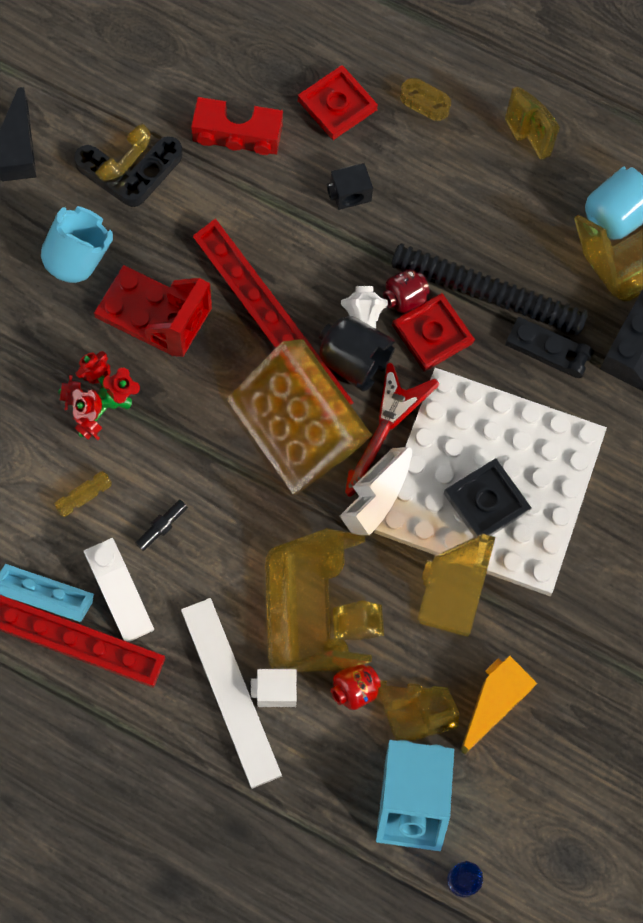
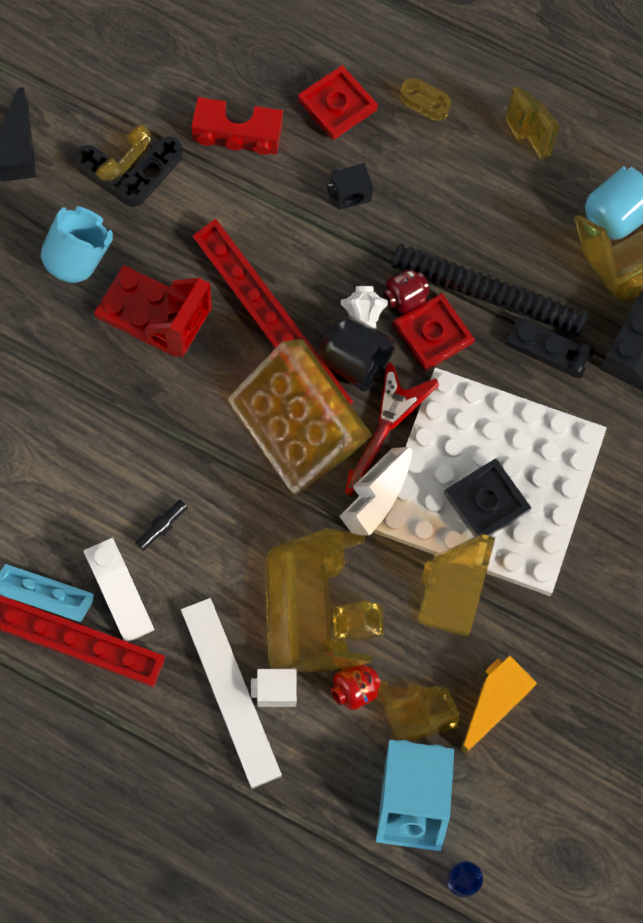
clear yellow axle [54,471,112,517] -> none
red plant [58,351,140,440] -> none

